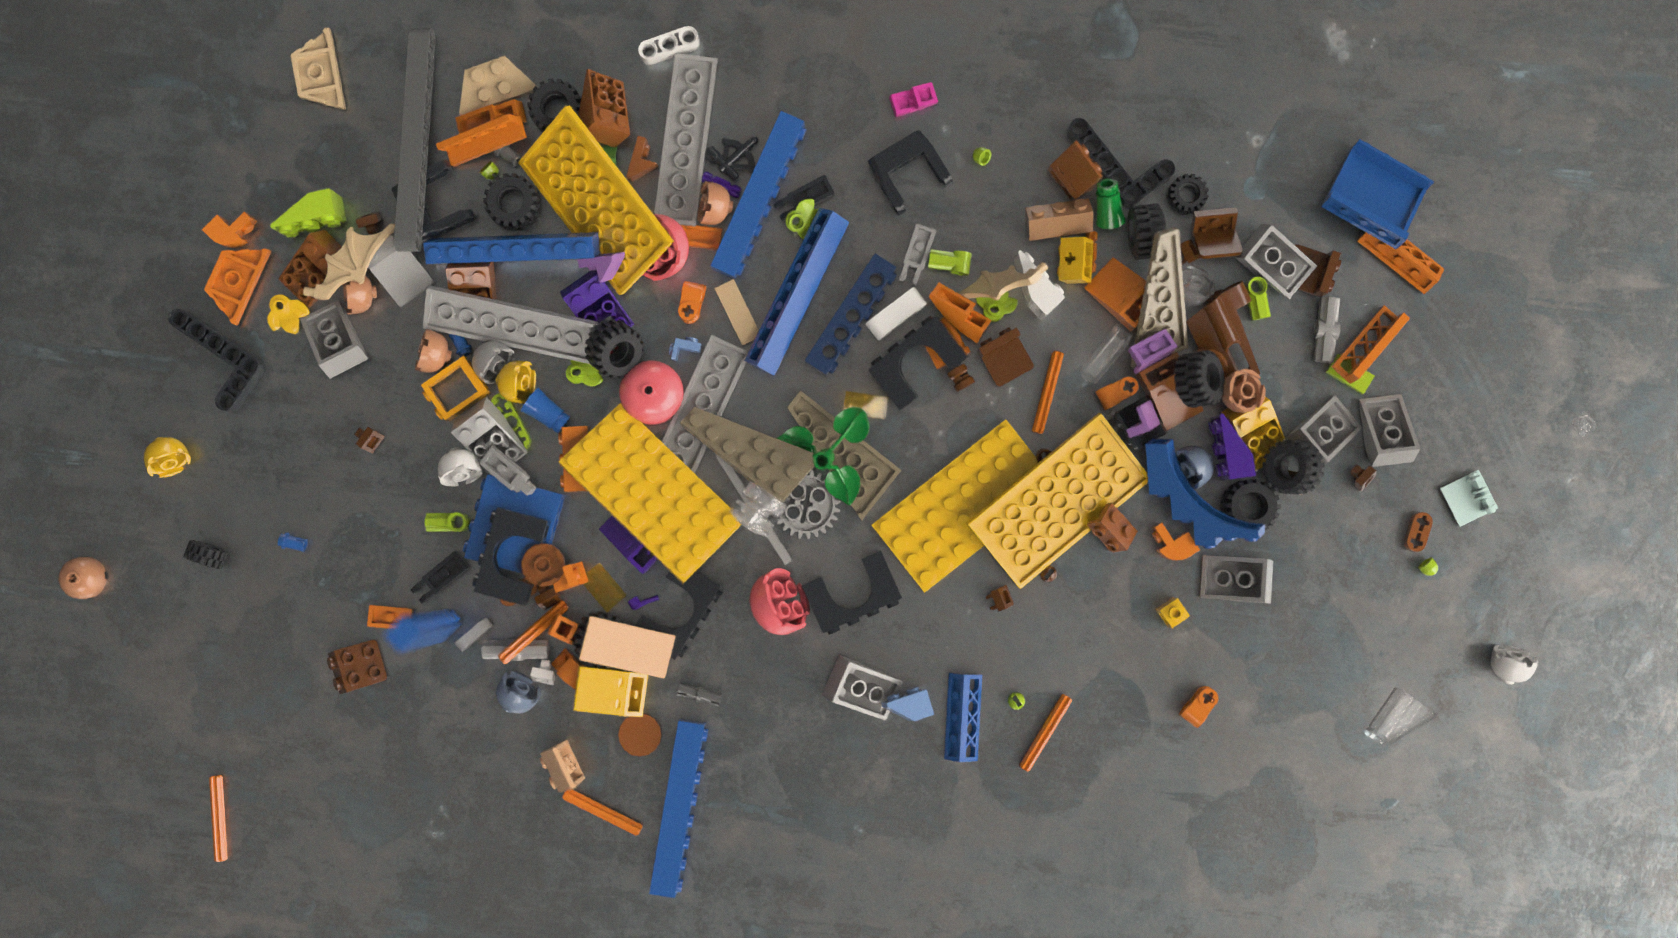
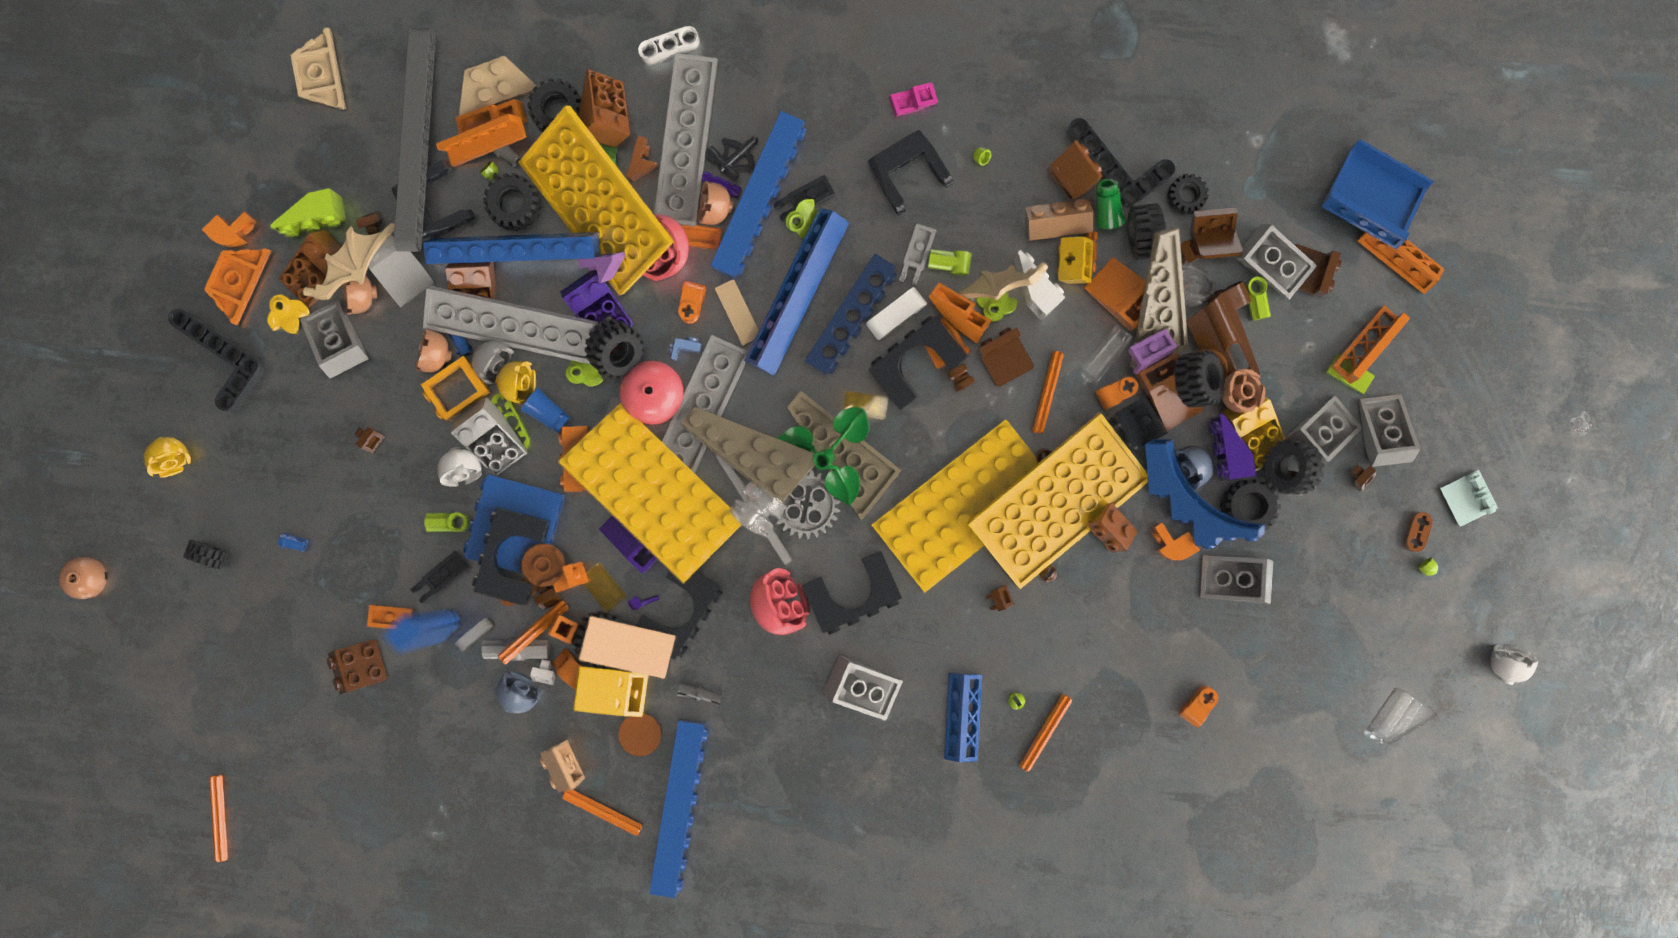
light grey hinge [479,446,537,495] -> none
medium blue slope [881,687,934,721] -> none
medium lavender panel [1127,400,1160,438] -> none
yellow brick [1155,597,1190,628] -> none
light grey piece [1313,297,1340,363] -> none

